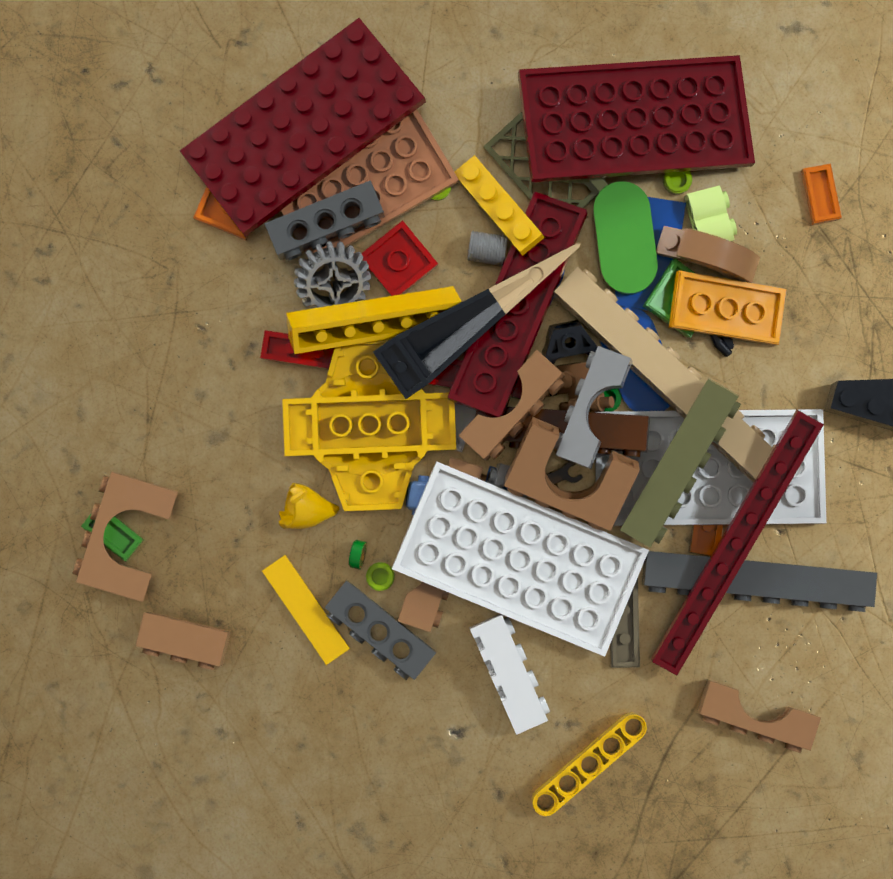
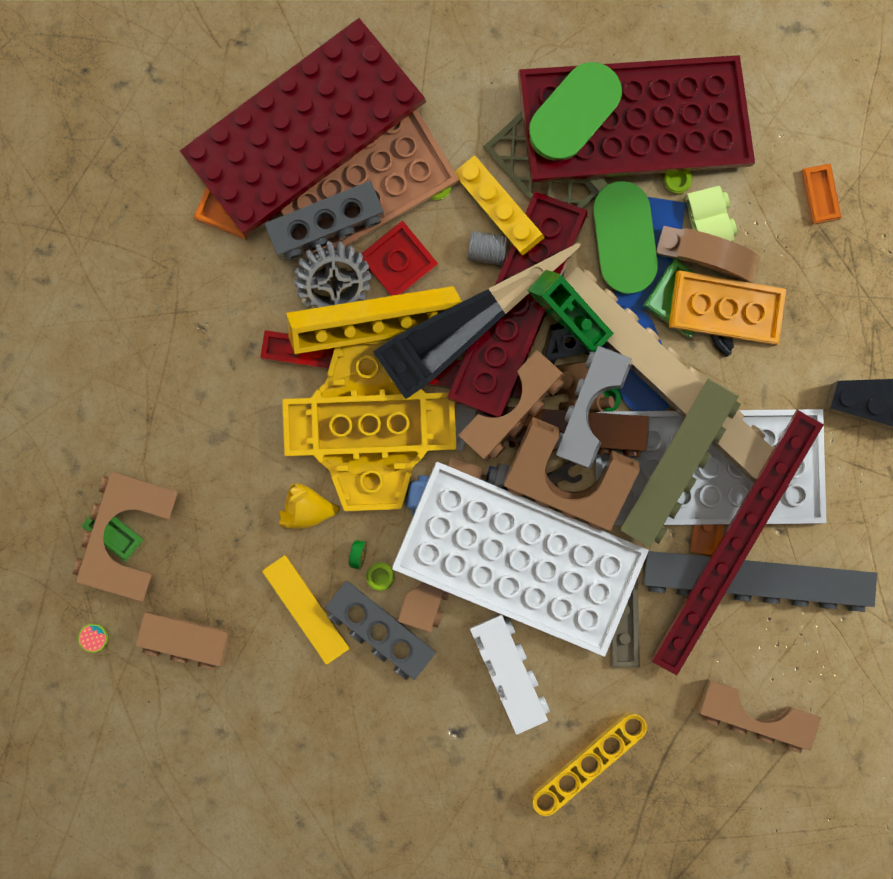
none -> tile [78,624,108,653]
none -> green slope [527,270,614,352]
none -> bright green tile [529,62,622,161]

